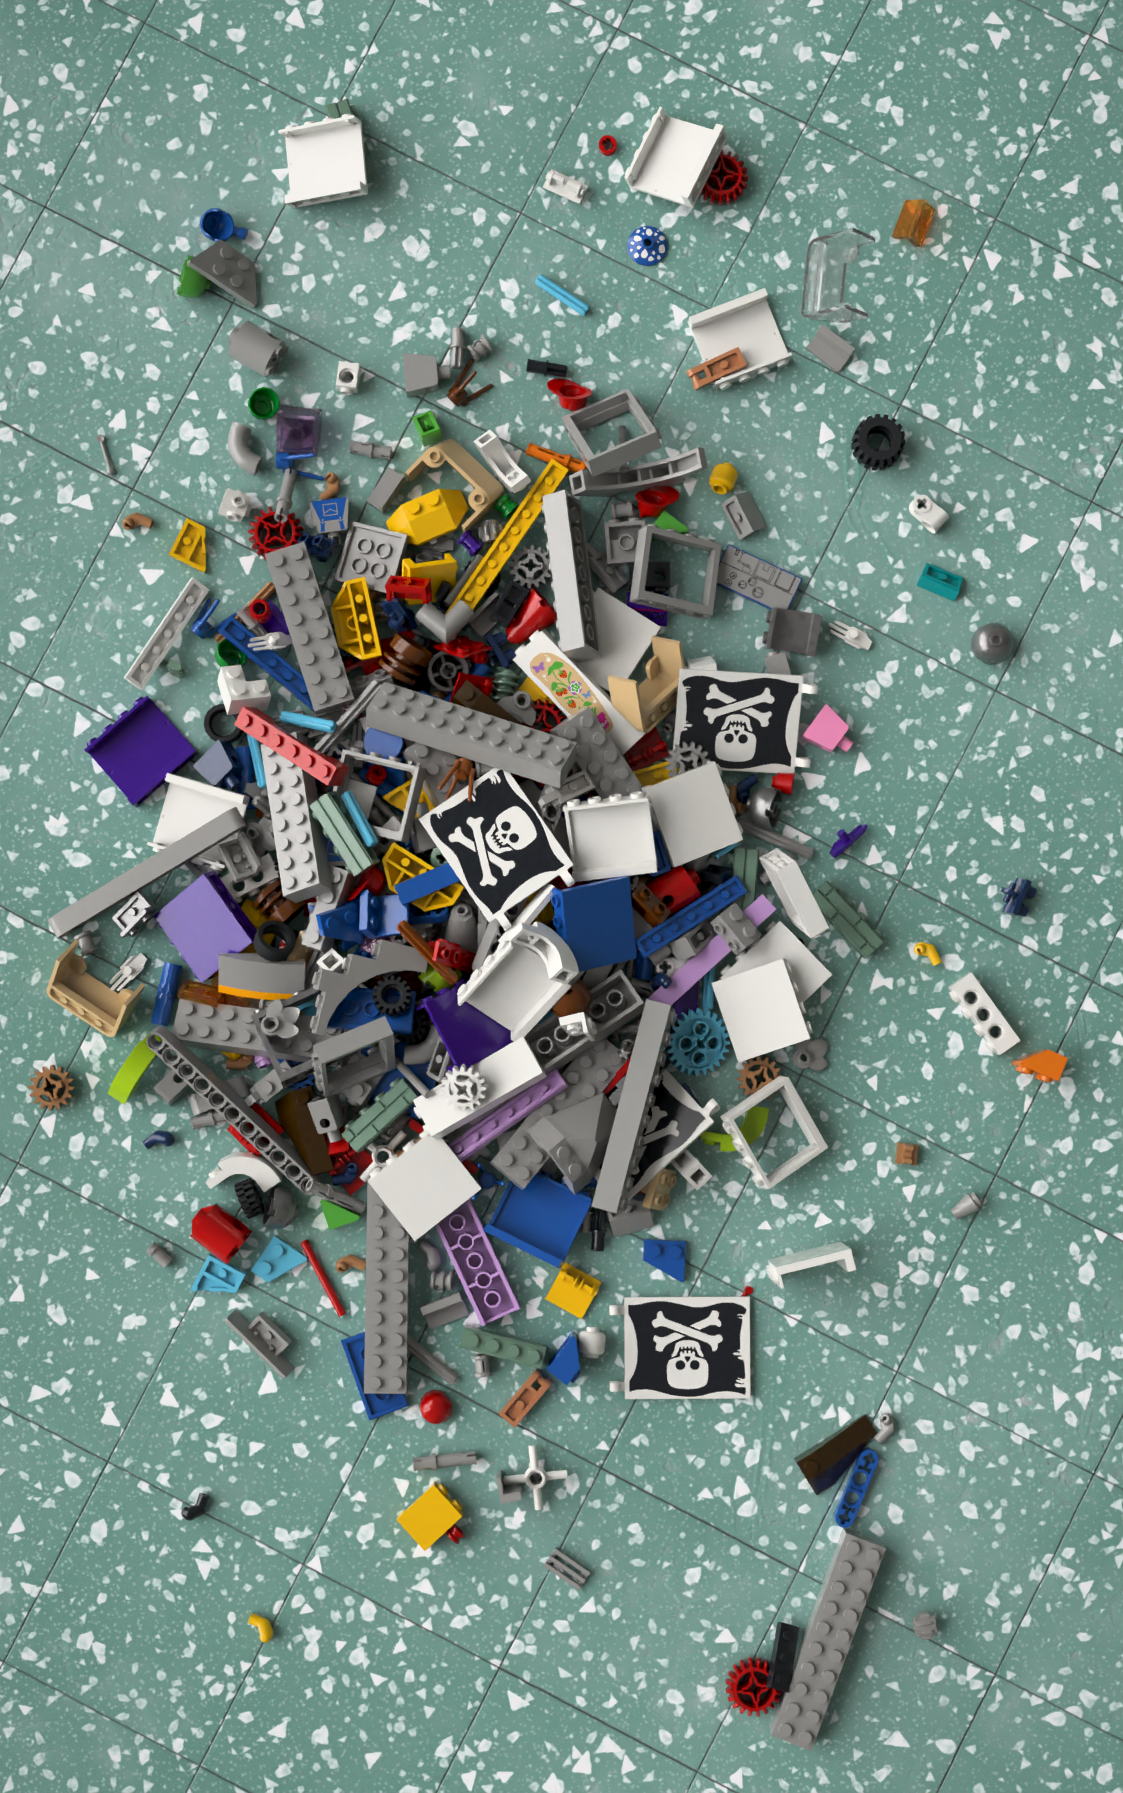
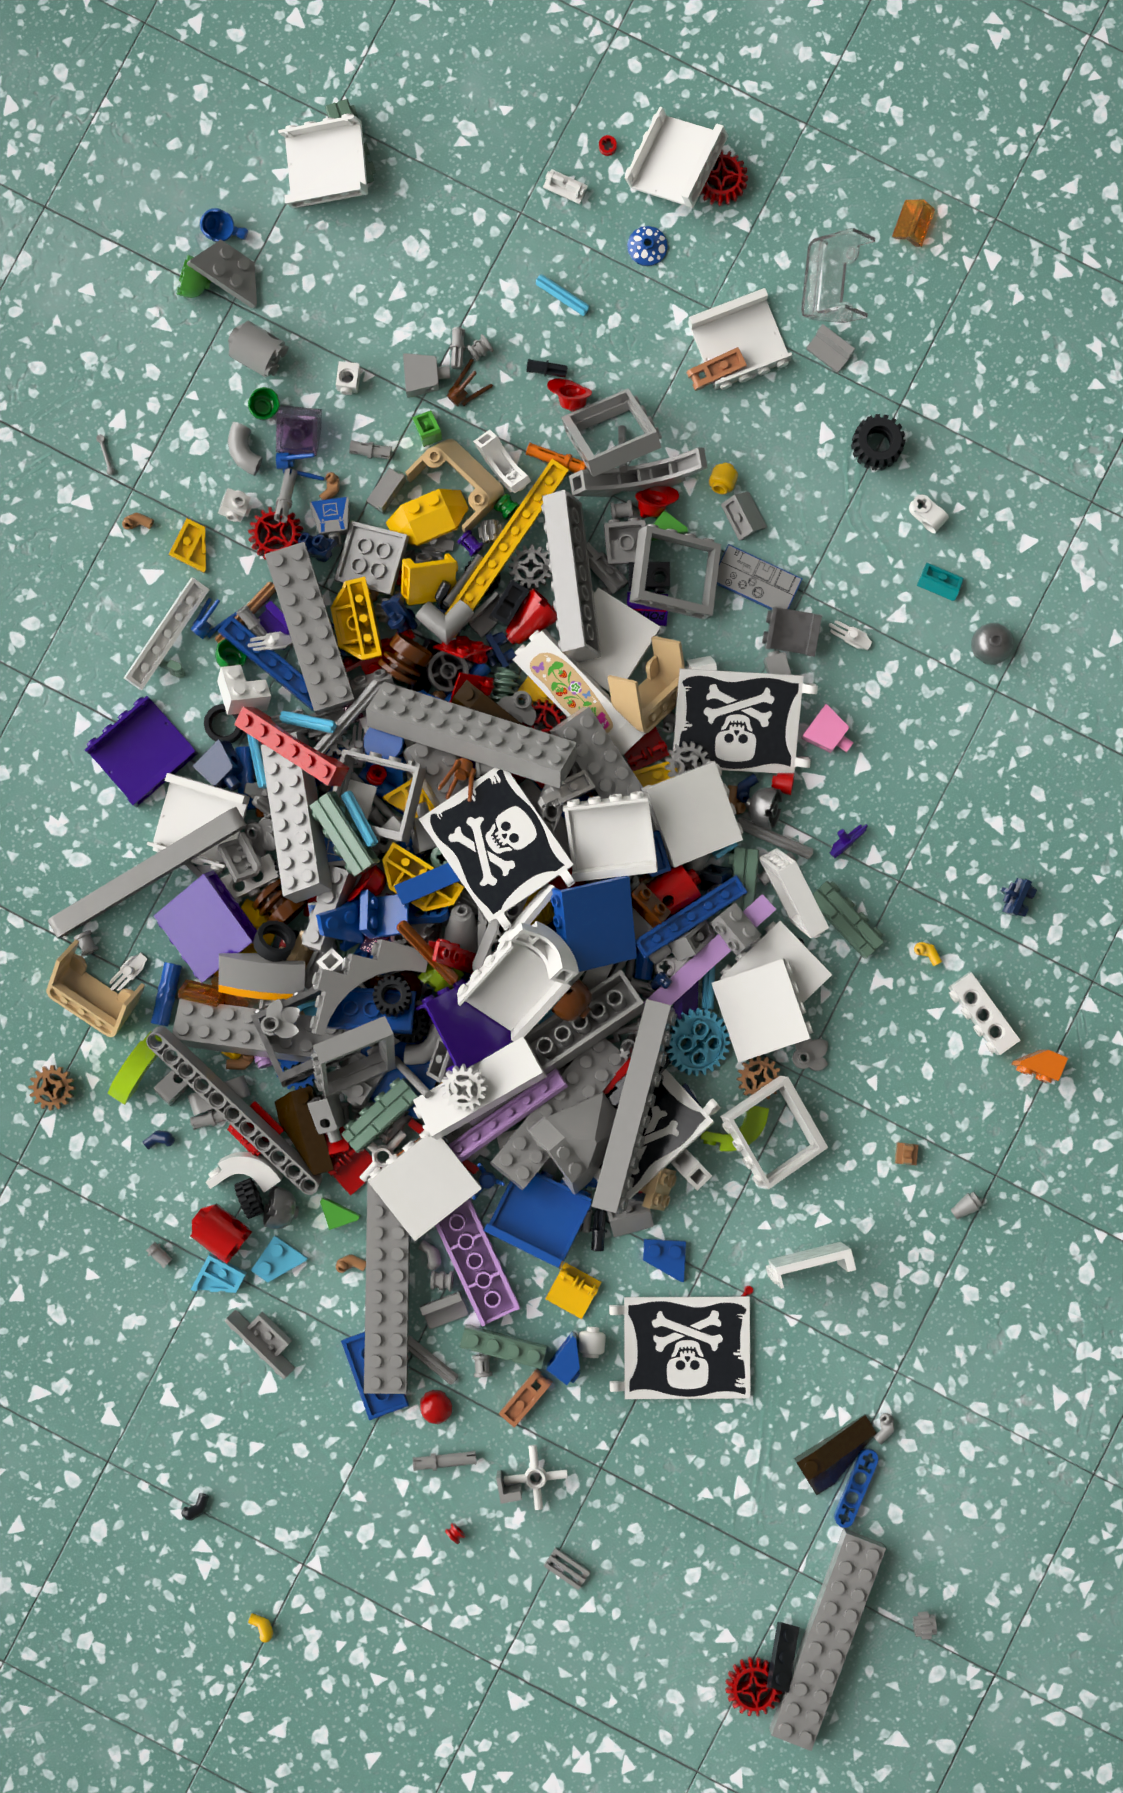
flat silver bracket [112,890,158,938] -> none
light grey hinge [244,1060,293,1107] -> none
red brick [249,599,272,623] -> none
red bar [300,1239,346,1317] -> none
light grey pin [305,1178,365,1214] -> none
dark blue arm [332,1162,359,1186] -> none
red hinge [385,575,432,604] -> none
yellow panel [396,1481,463,1551] -> none
white bracket [559,1012,597,1042] -> none

